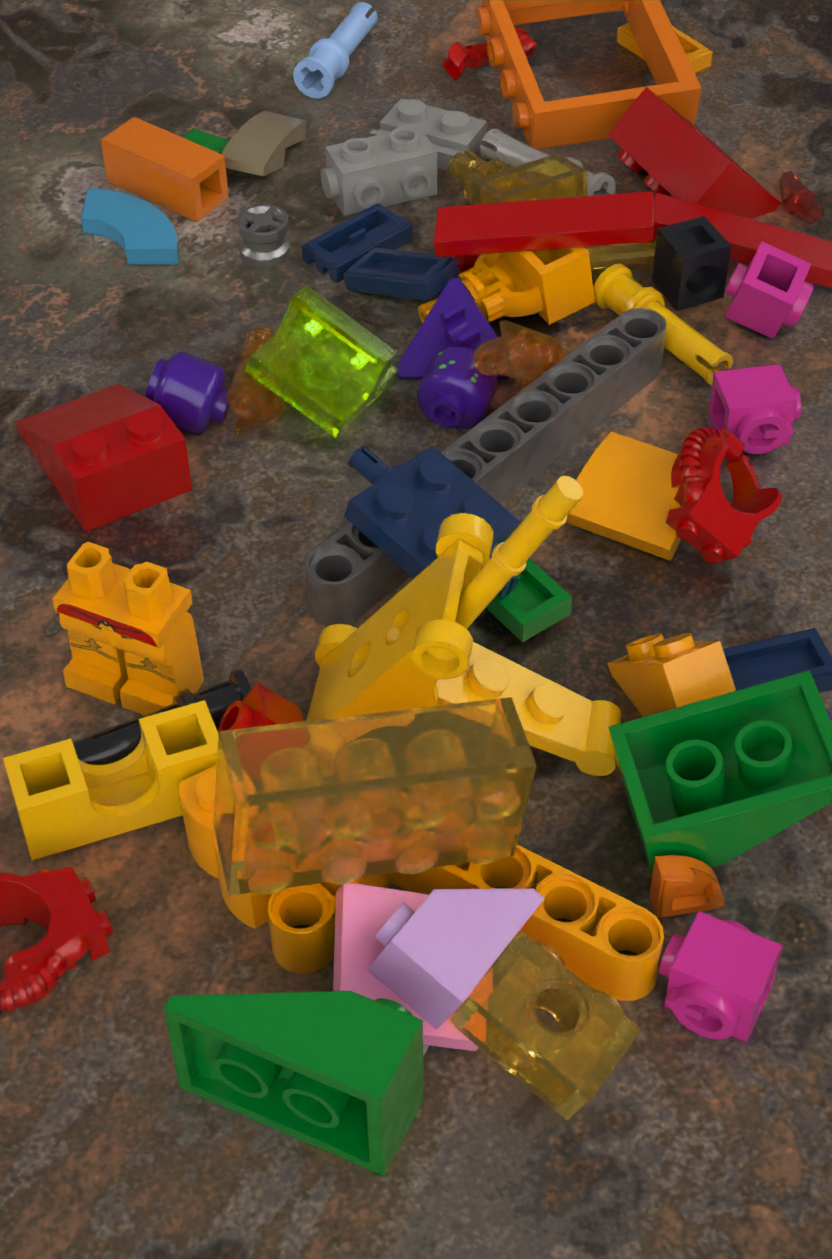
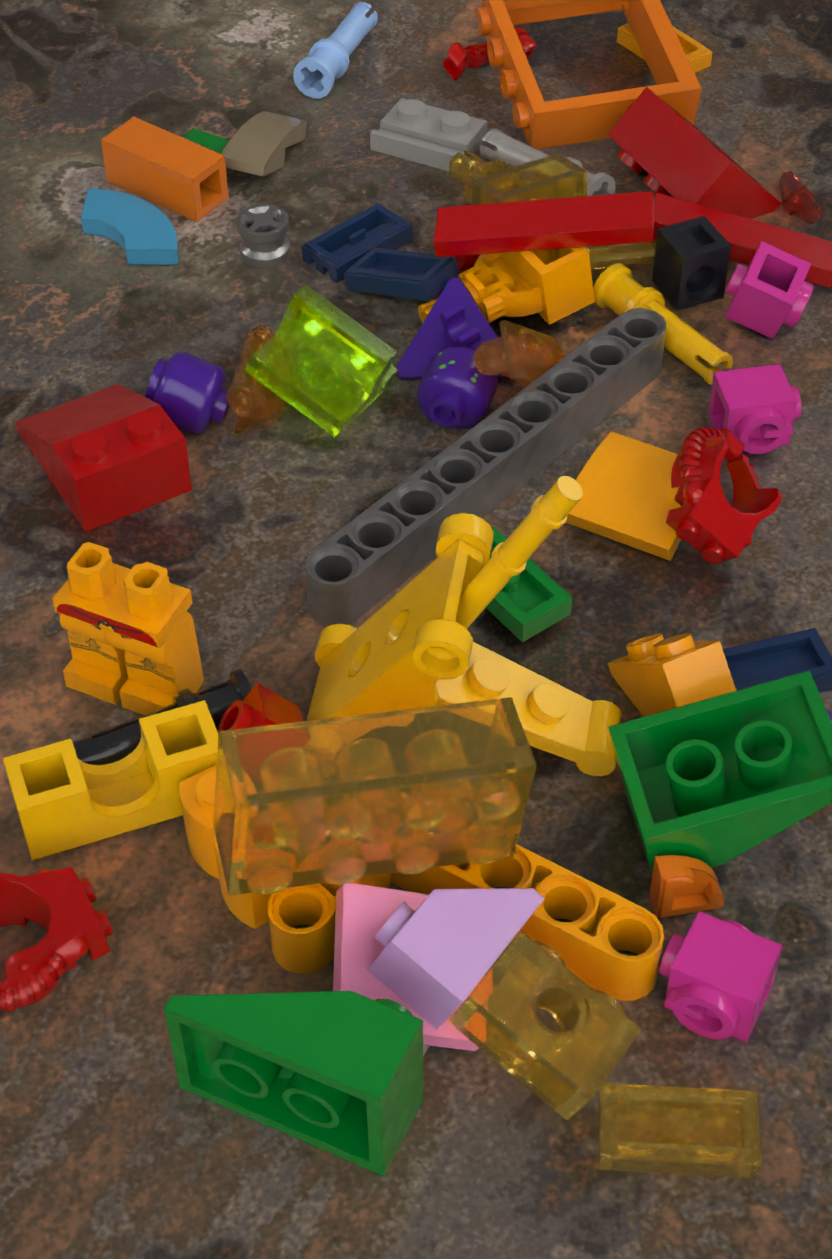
light grey brick [320,126,437,216] -> none
dark blue plate [344,445,521,599] -> none
none -> clear yellow plate [598,1083,762,1178]

